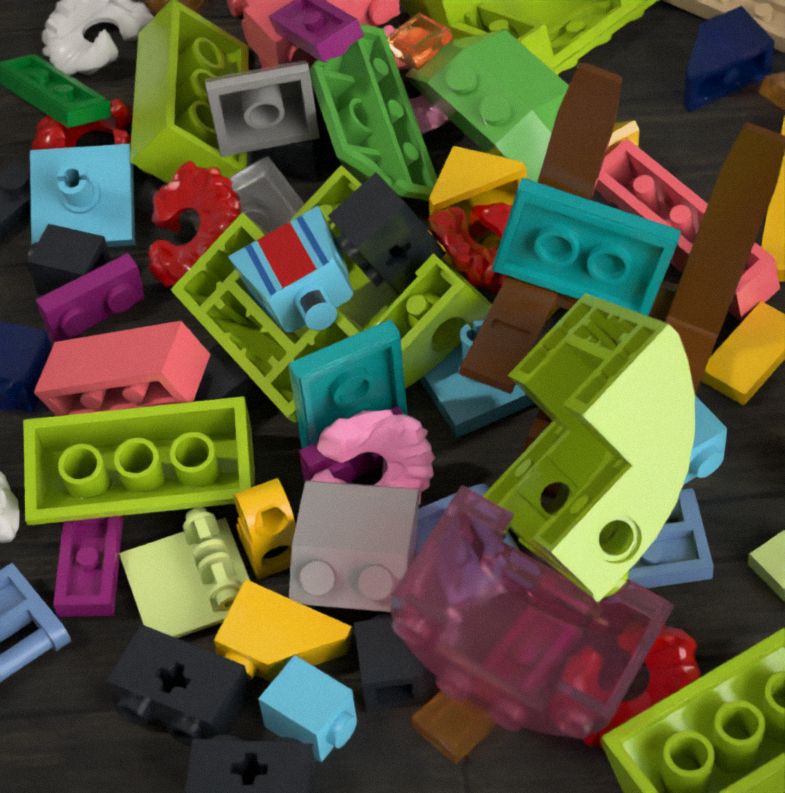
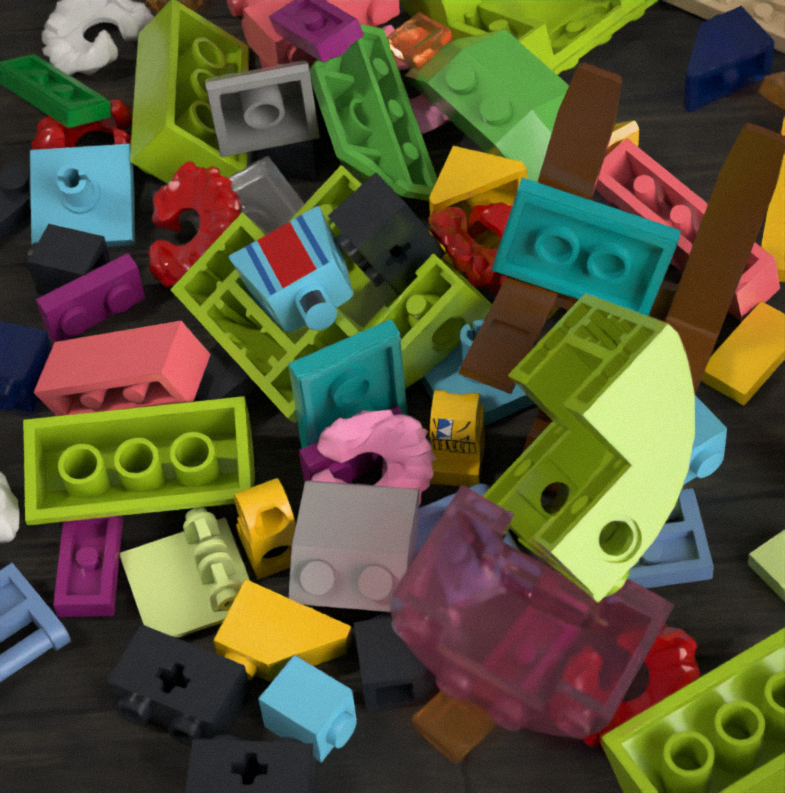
none -> yellow leg [430,390,485,487]

